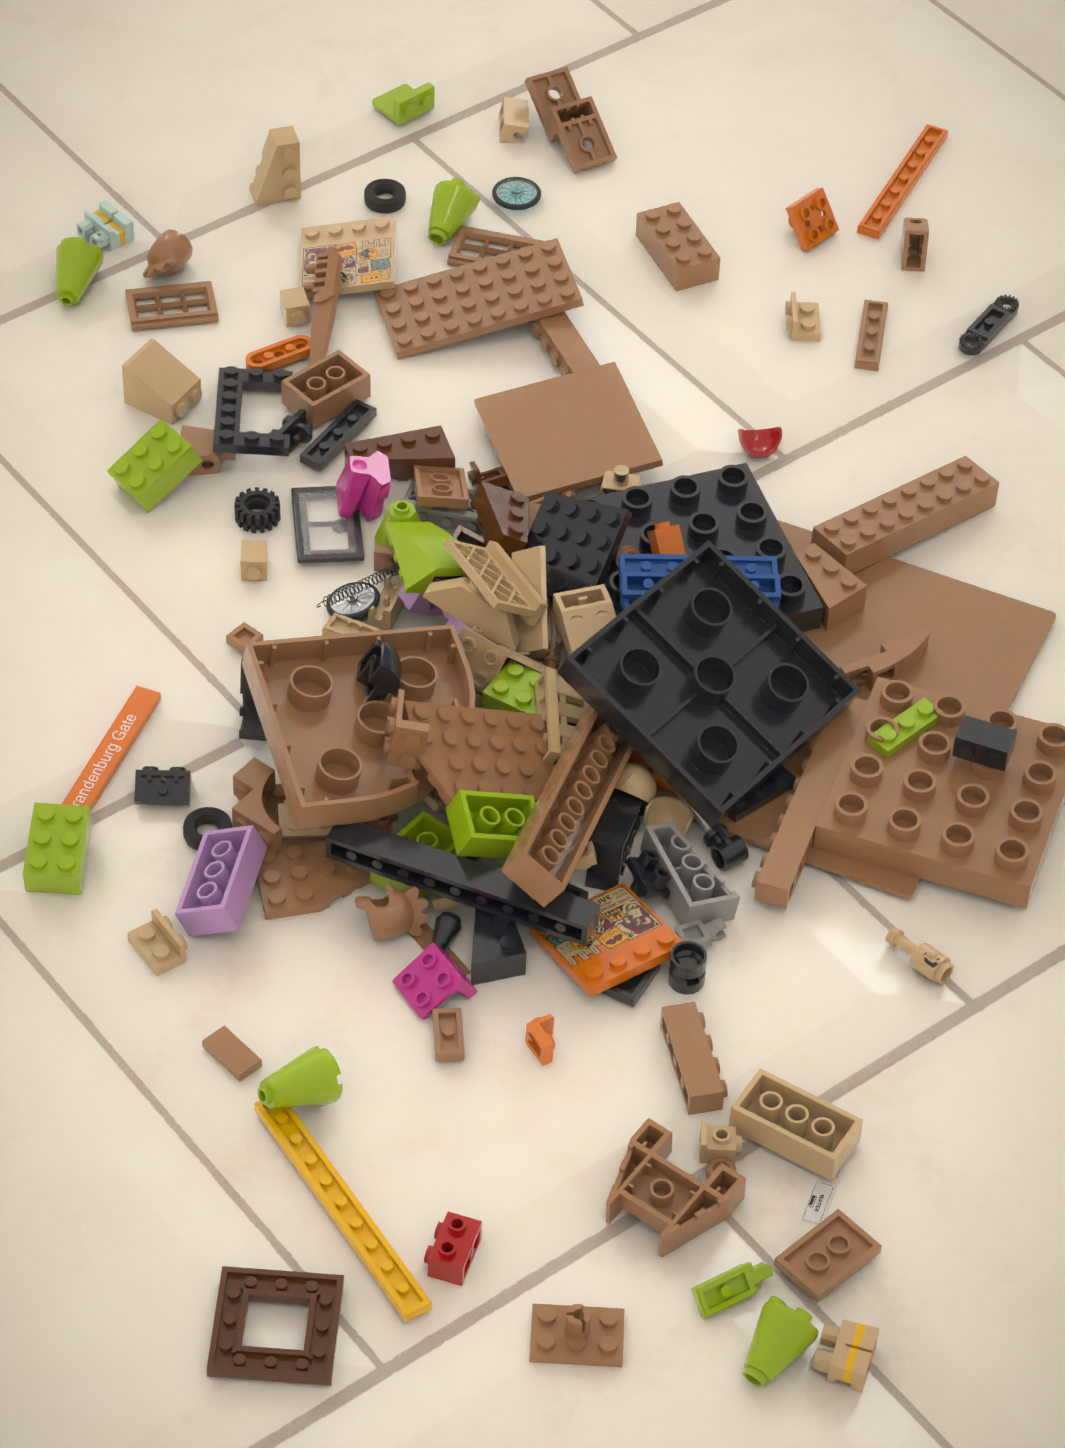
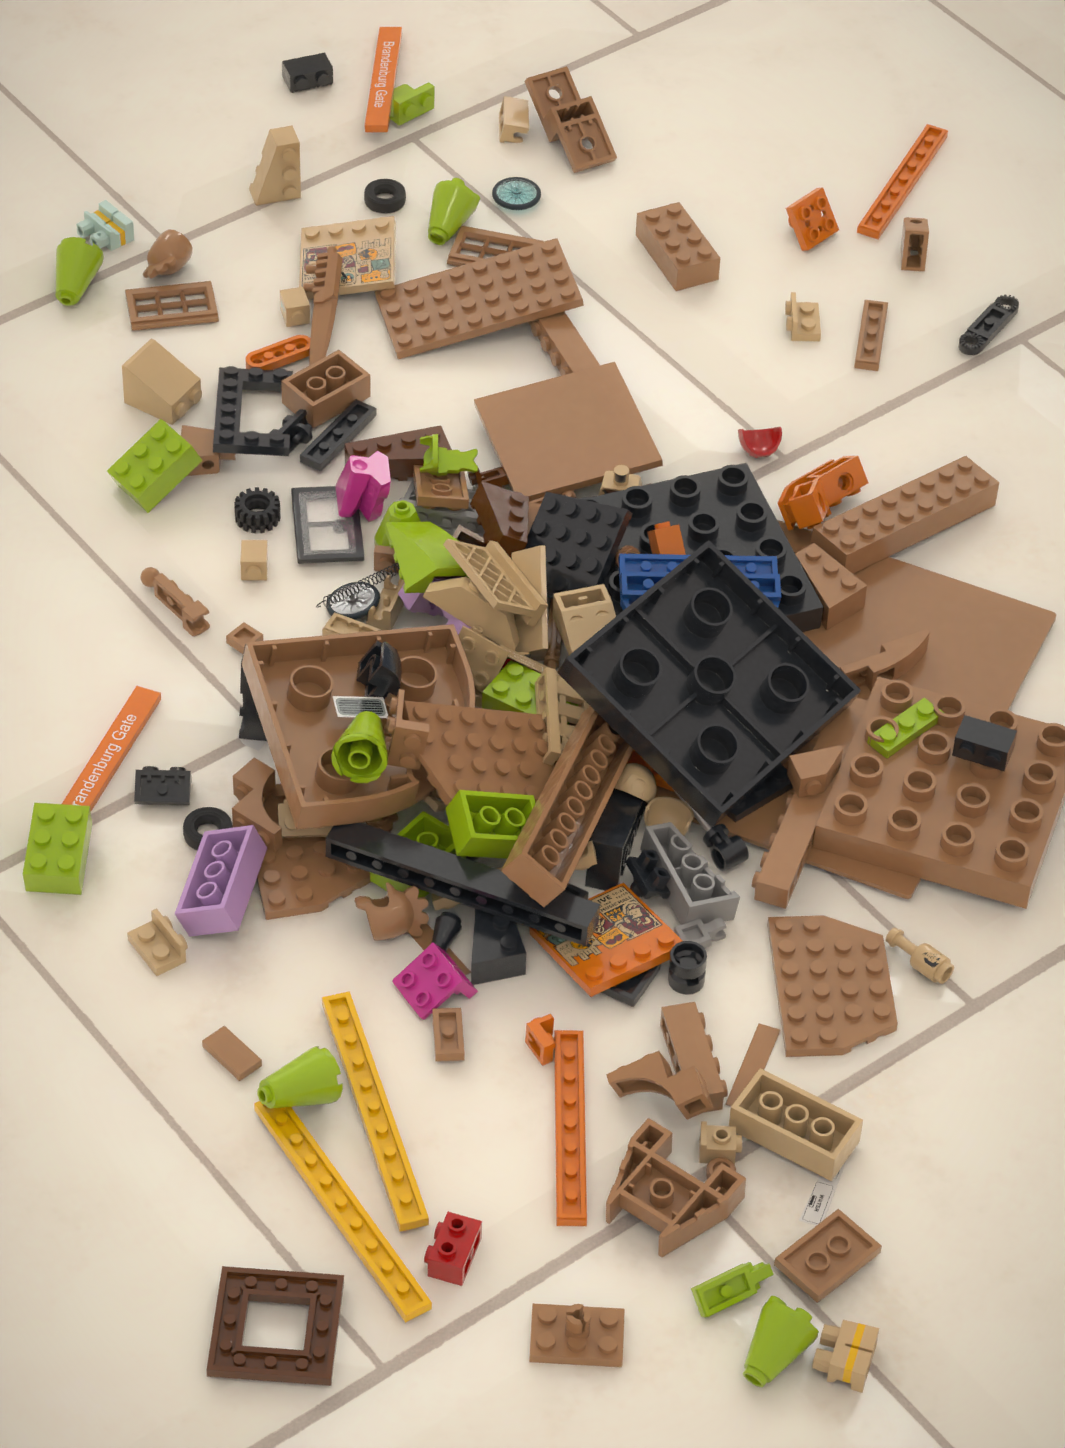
none -> medium nougat plate [140,567,210,636]
none -> black brick [282,52,333,93]
none -> yellow plate [322,991,429,1232]
none -> lime cone [331,711,388,783]
none -> sticker [333,696,388,718]
none -> orange tile [365,27,402,132]
none -> lime hair [420,434,478,476]
none -> orange tile [554,1030,587,1226]
none -> medium nougat arch [606,1051,714,1120]
none -> medium nougat sticker [725,1023,780,1106]
none -> medium nougat plate [767,915,898,1057]
none -> orange brick [777,456,869,531]
none -> medium nougat slope [787,745,843,798]

